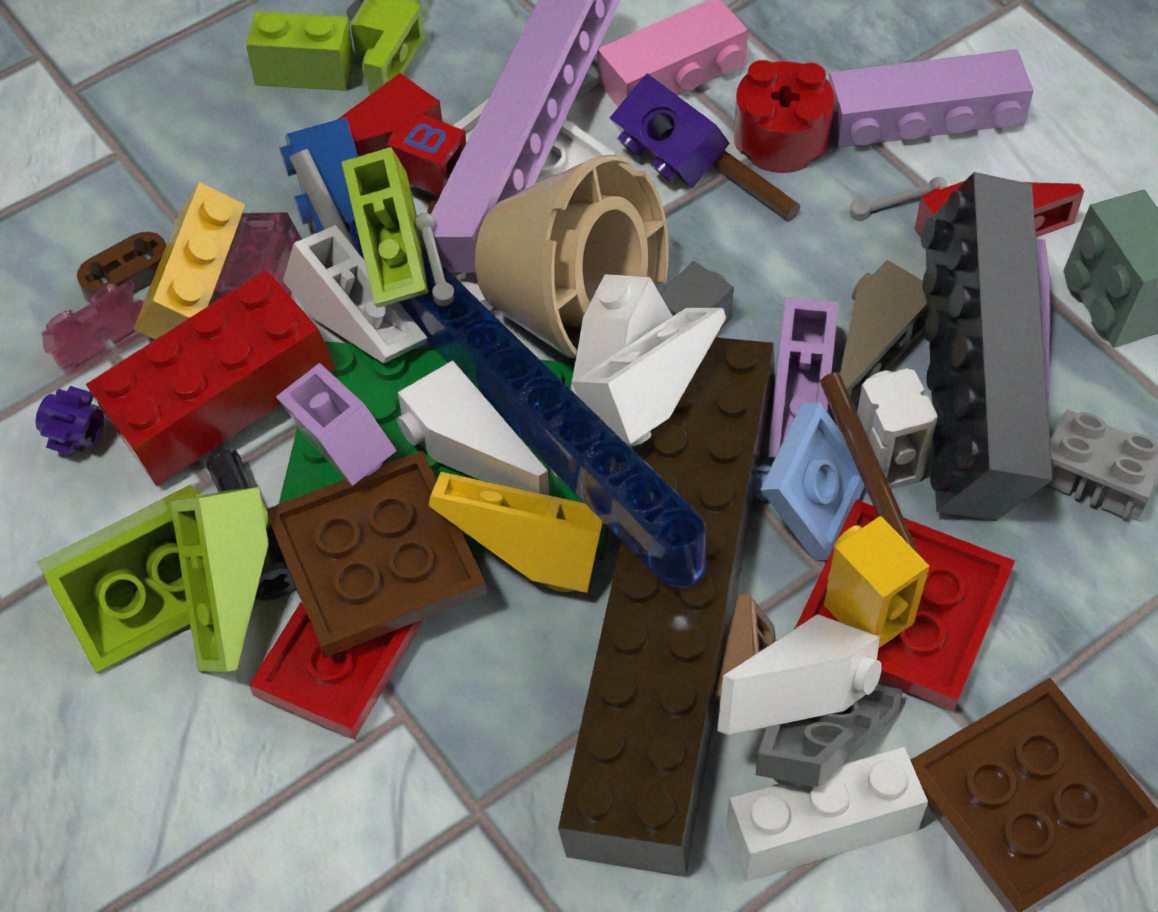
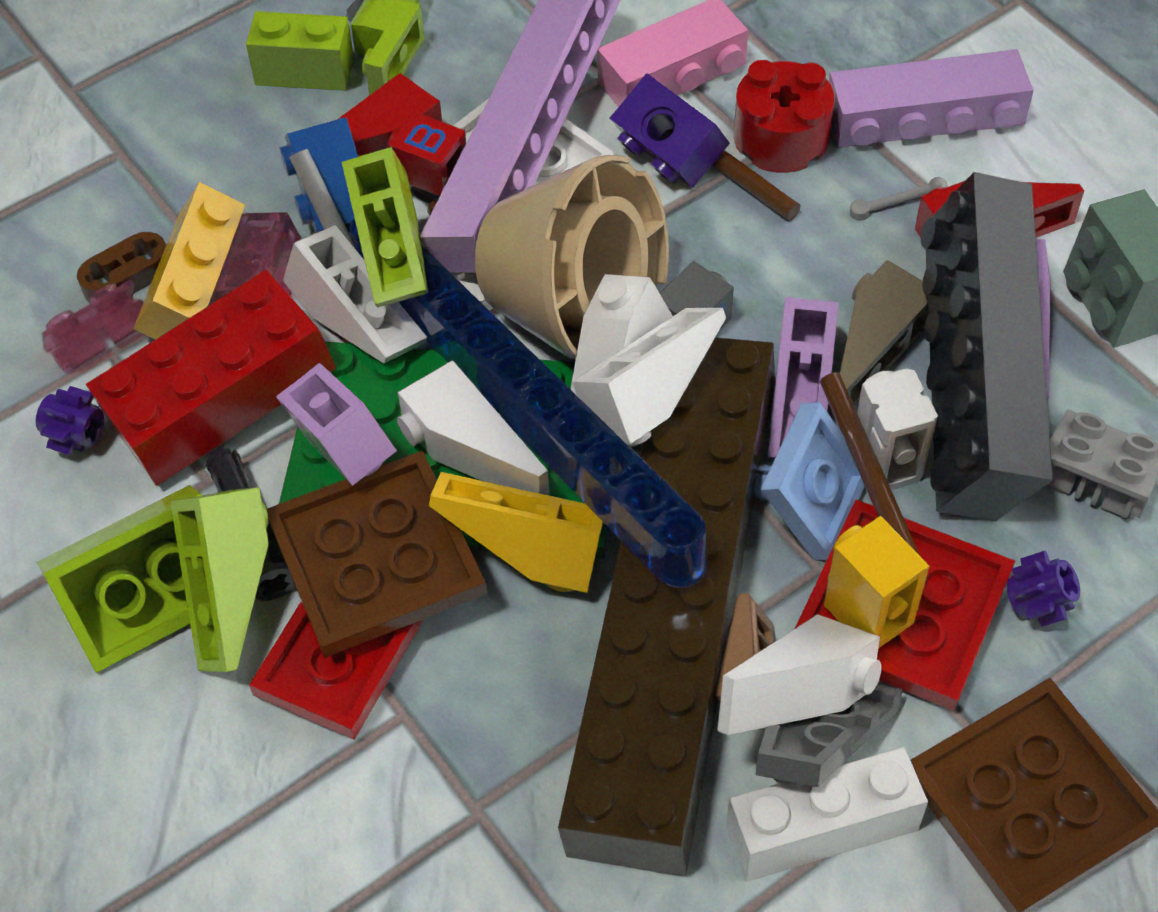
light grey hinge [415,213,454,306] -> none
none -> dark purple gear [1007,550,1080,627]

